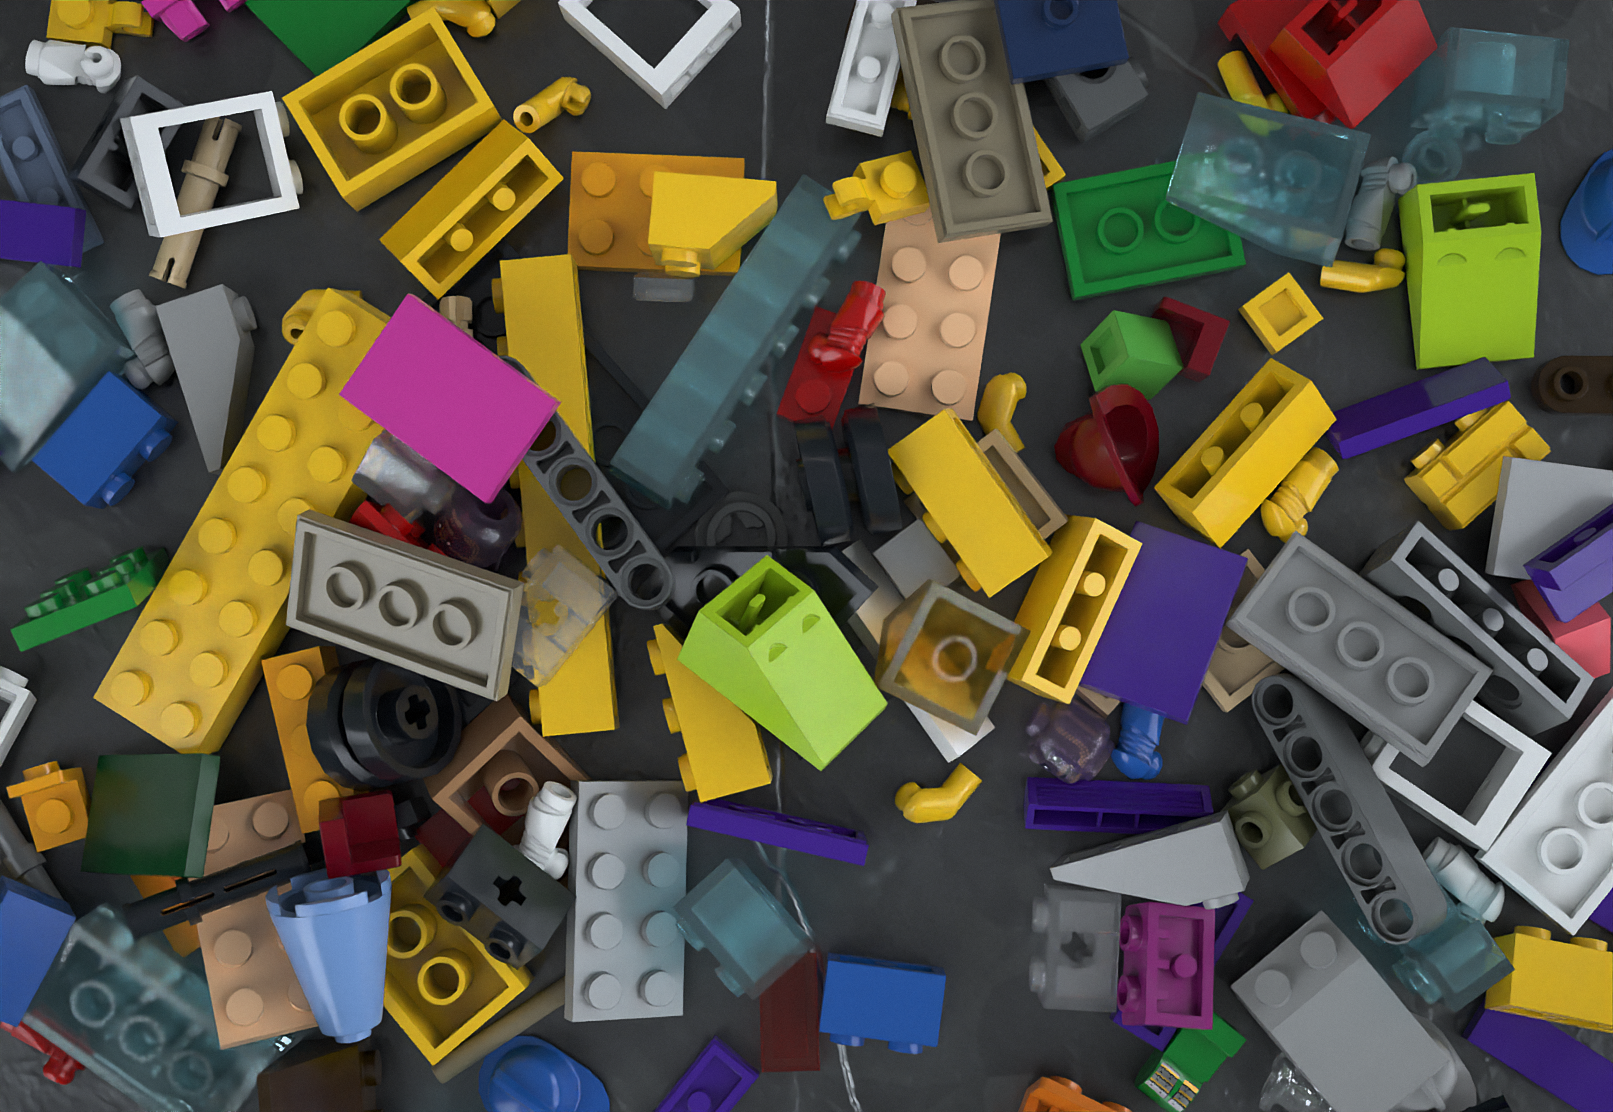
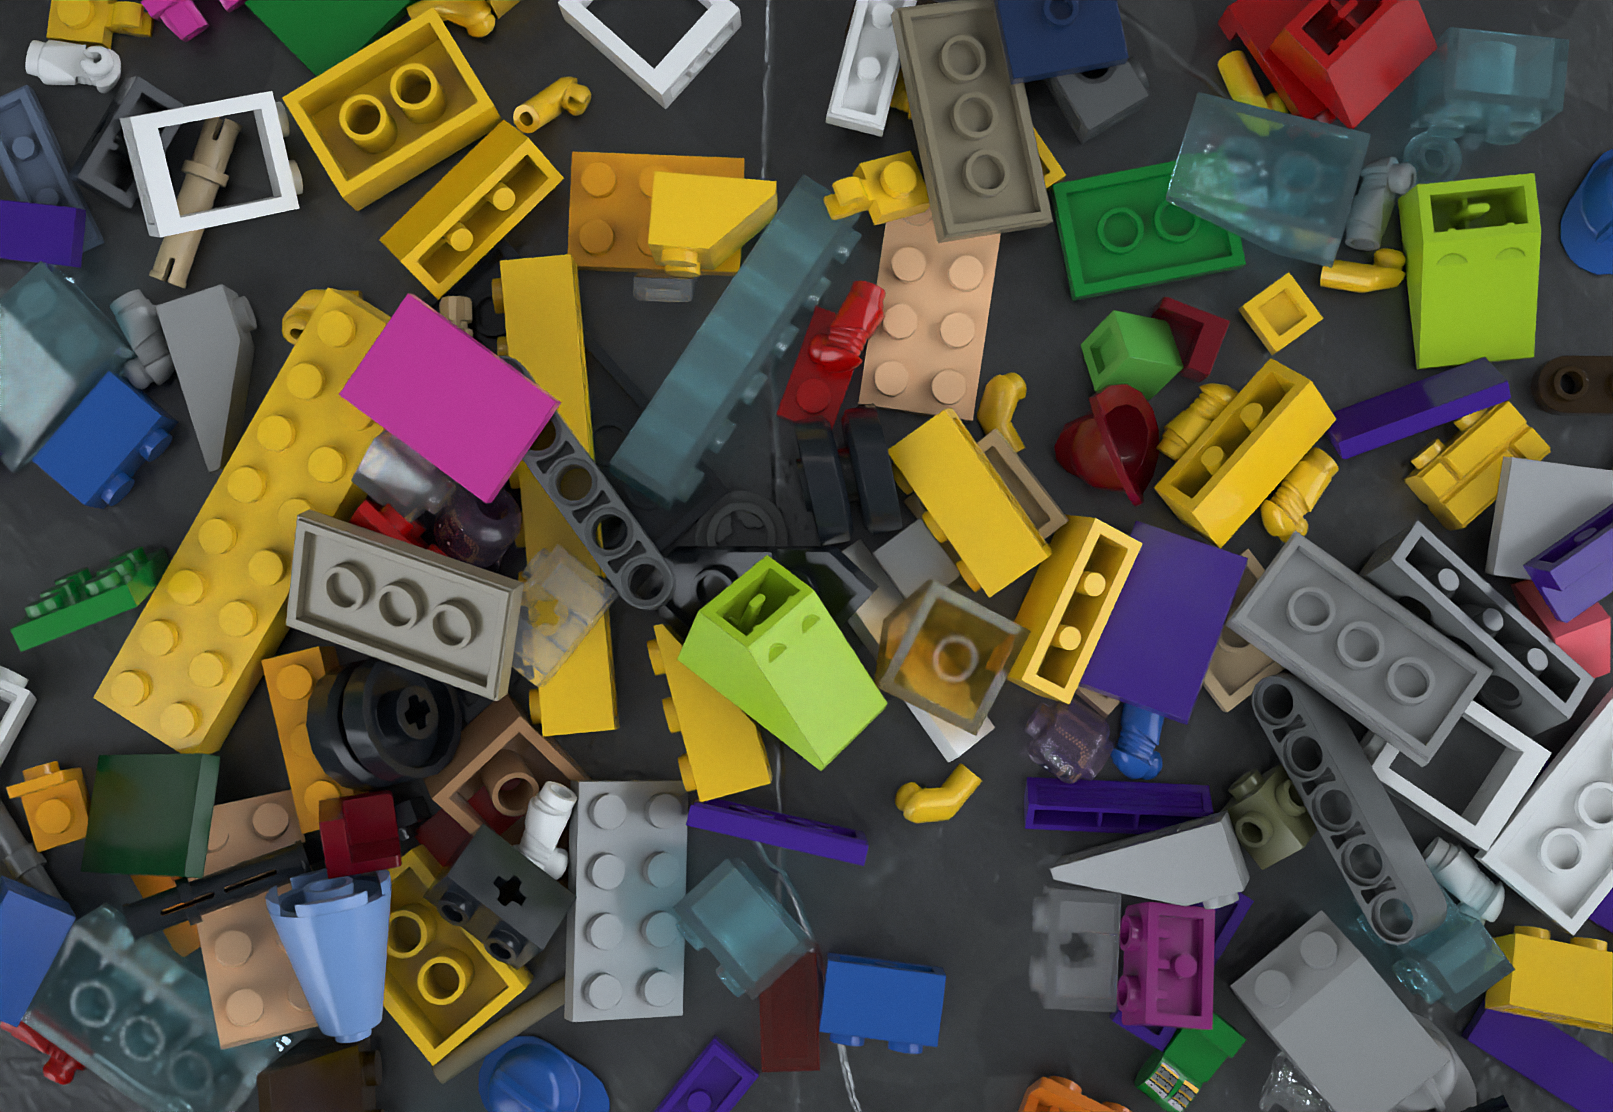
none -> yellow arm [1157,383,1238,462]

